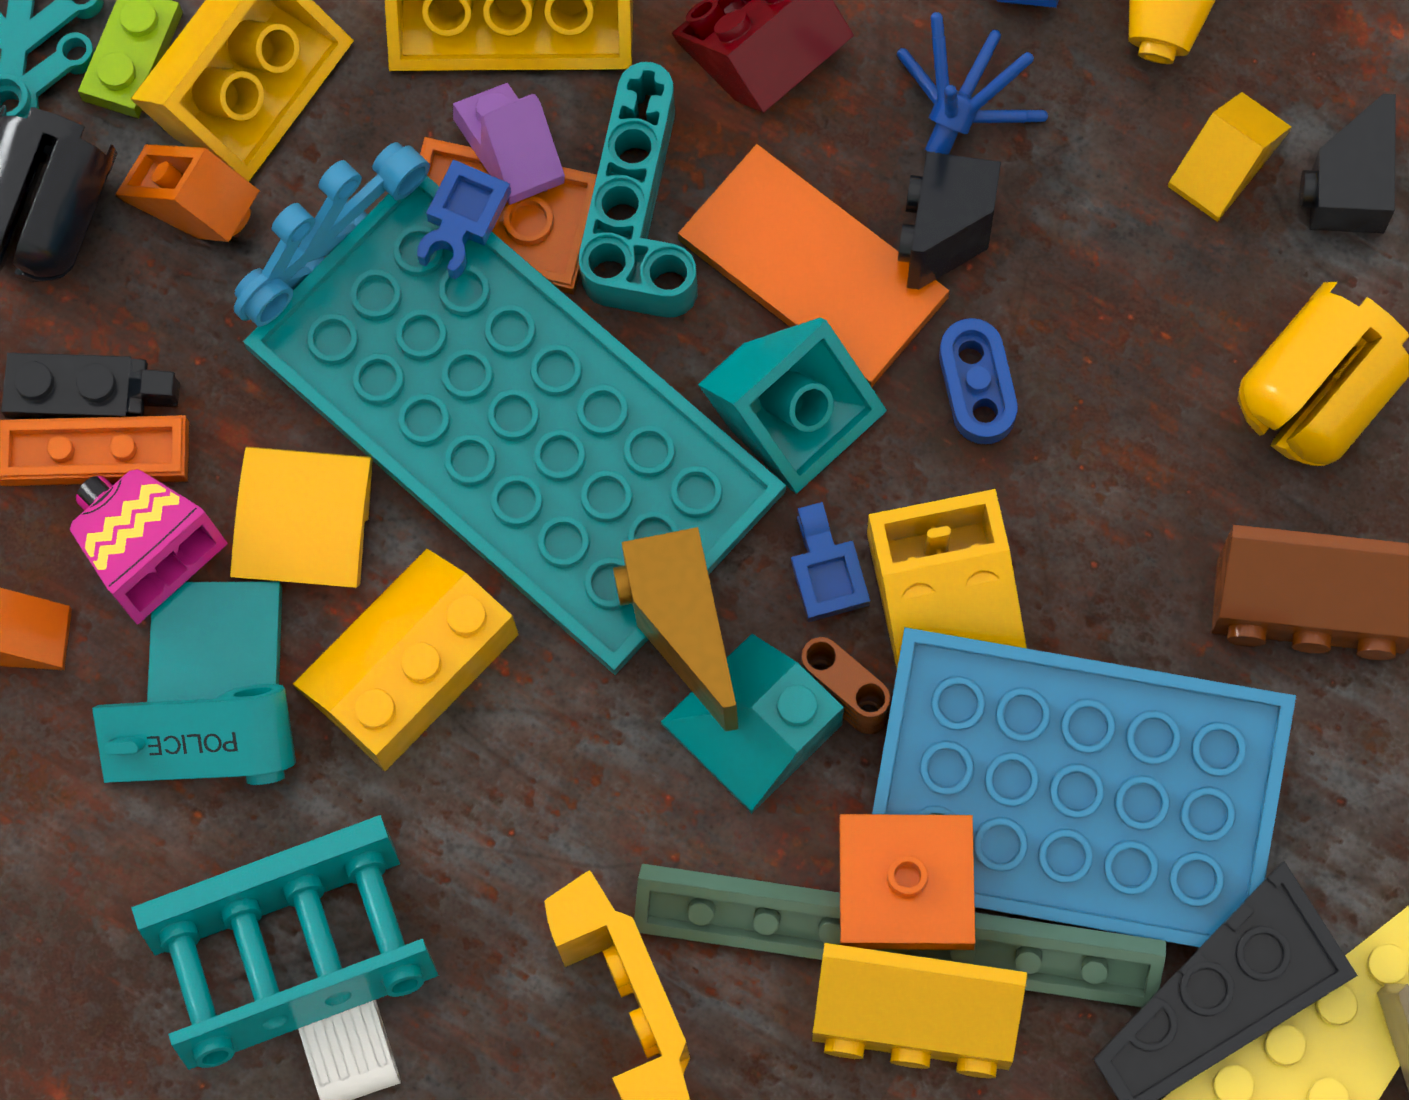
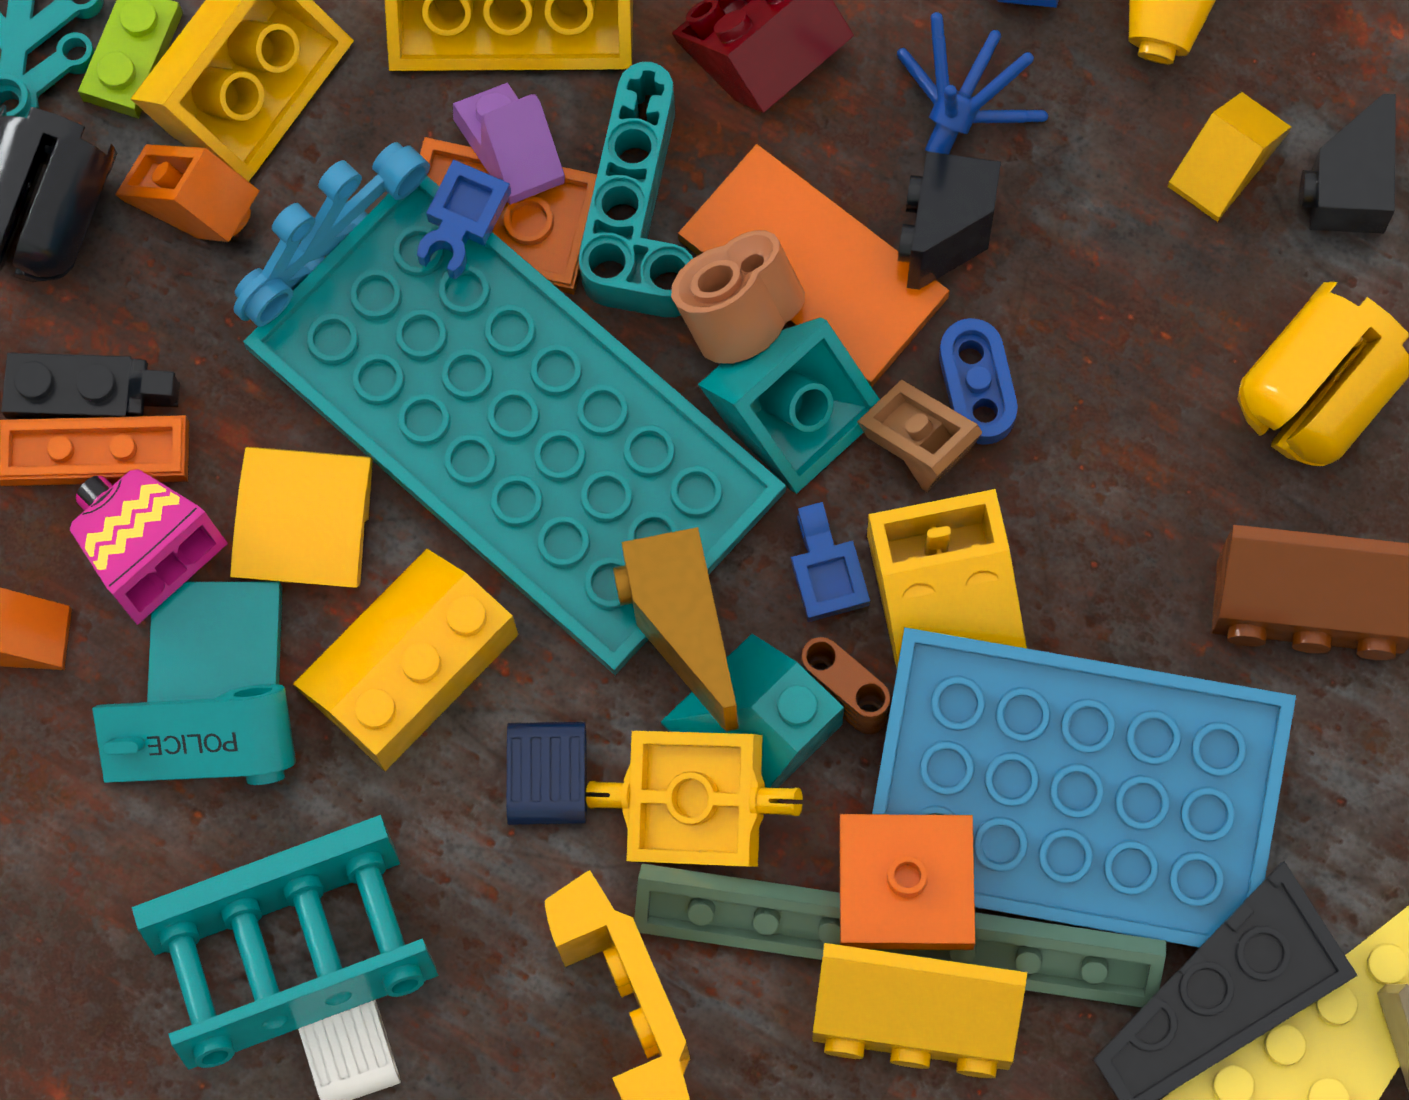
none -> dark blue piece [506,722,587,825]
none -> yellow plate [586,731,803,867]
none -> nougat piece [671,230,805,364]
none -> medium nougat slope [857,379,982,492]

